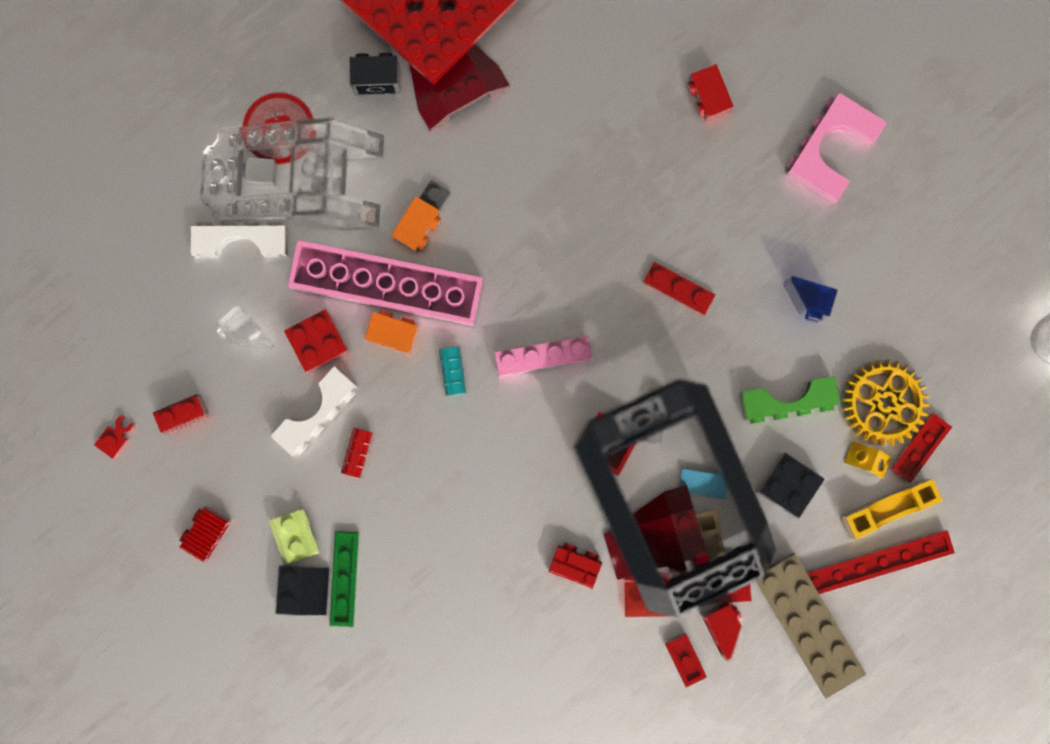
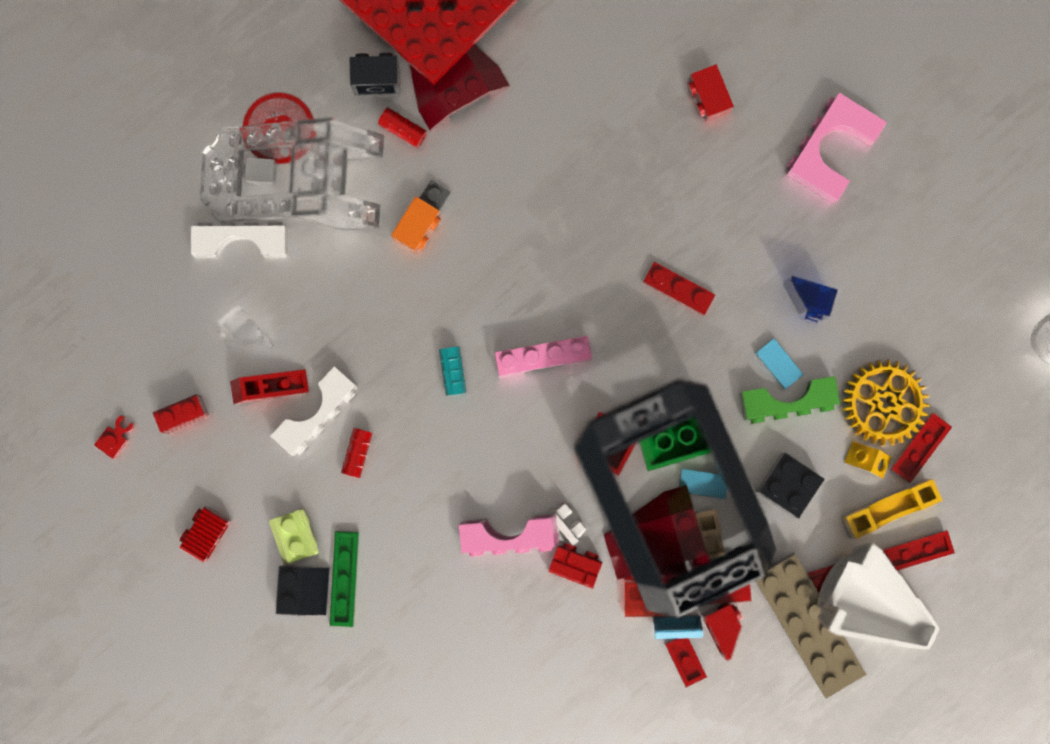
red brick [284,309,350,374] -> none
bright pink brick [288,240,483,326] -> none
orange brick [364,310,419,355] -> none
none -> red slope [230,369,309,404]
none -> red axle [378,107,428,149]
none -> bright pink arch [459,514,559,556]
none -> white hips [546,502,586,546]
none -> green slope [639,417,711,471]
none -> medium azure tile [653,615,703,639]
none -> medium azure tile [755,339,804,390]
none -> white cone [817,543,940,650]

